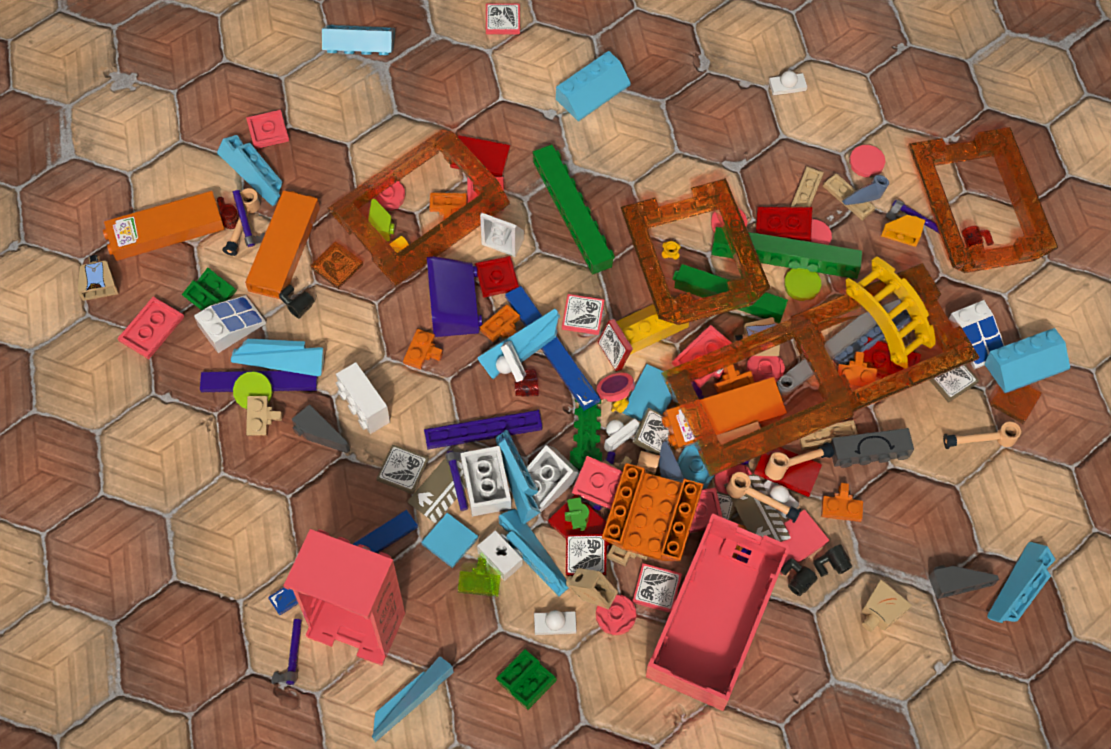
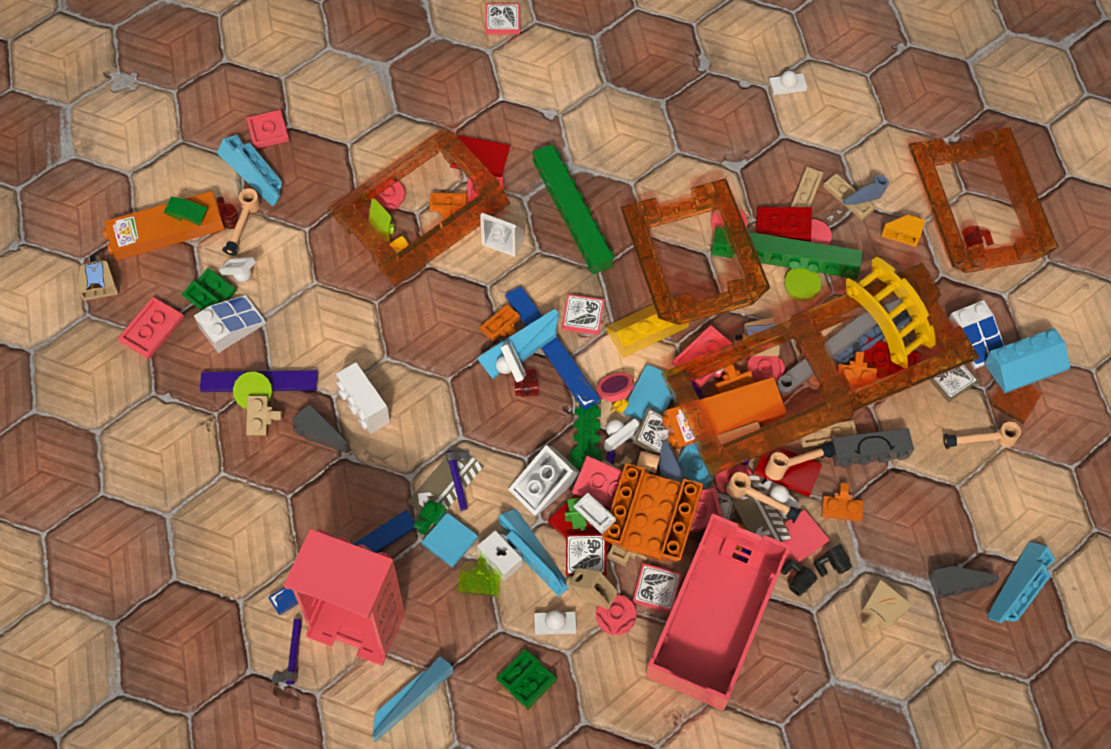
medium azure wedge [231,339,324,376] -> none
dark purple piece [233,190,265,247] -> none
orange brick [245,190,320,299] -> none
pearl dark grey piece [279,284,315,319] -> none
clear orange tile [310,241,363,289] -> none
medium azure slope [322,25,395,55] -> none
tile [376,444,429,494] -> none
orange hinge [403,329,443,369] -> none
dark purple tile [424,410,542,450] -> none
dark purple windscreen [427,256,482,337] -> none
white brick [460,446,511,517] -> none
red tile [475,256,519,298] -> none
medium azure wedge [496,430,541,524] -> none
medium azure slope [556,51,631,121] -> none
tile [598,319,633,372] -> none
yellow plate [661,241,680,260] -> none
green brick [673,264,788,324] -> none
coral tile [849,145,885,178] -> none
dark purple piece [886,199,945,235] -> none
none -> green slope [163,197,207,226]
none -> white tile [219,257,256,283]
none -> green plate [413,500,447,535]
none -> white tile [573,493,616,534]

